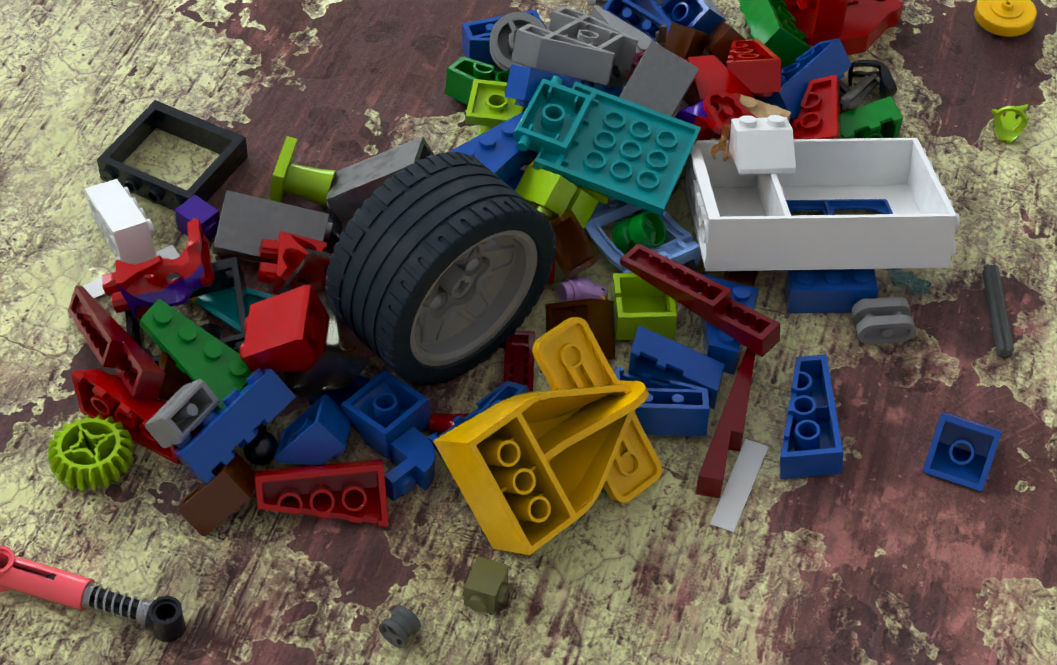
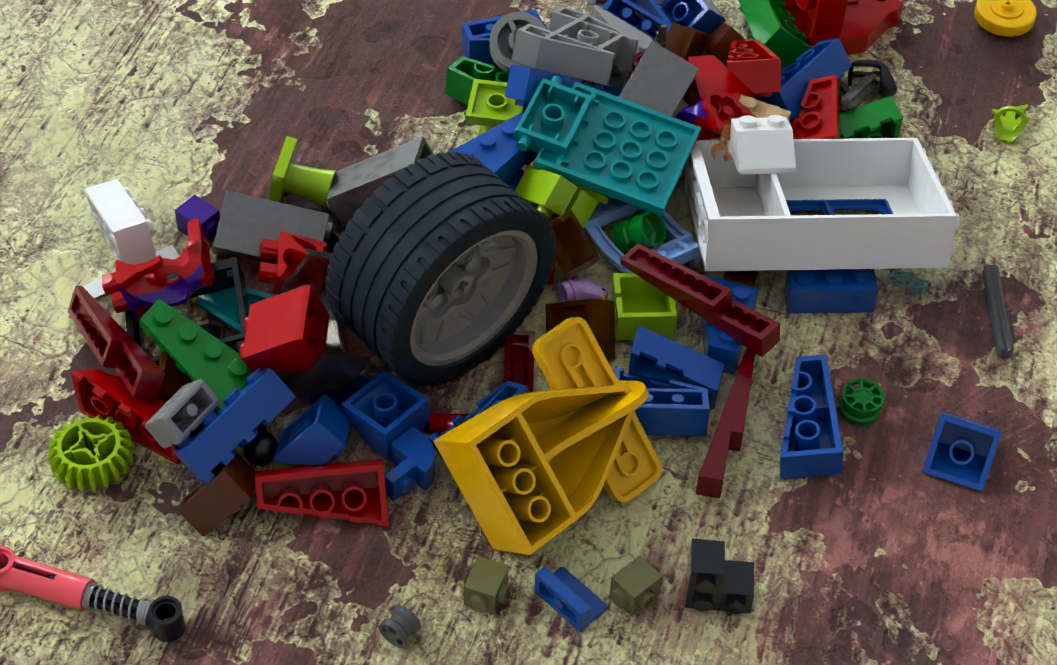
black window [97,100,248,212] -> none
white sticker [710,439,769,532] -> none
light grey brick [851,297,916,344] -> none
none -> blue panel [534,566,607,632]
none -> olive brick [609,556,663,616]
none -> black brick [685,538,754,614]
none -> green wheel [838,378,885,426]

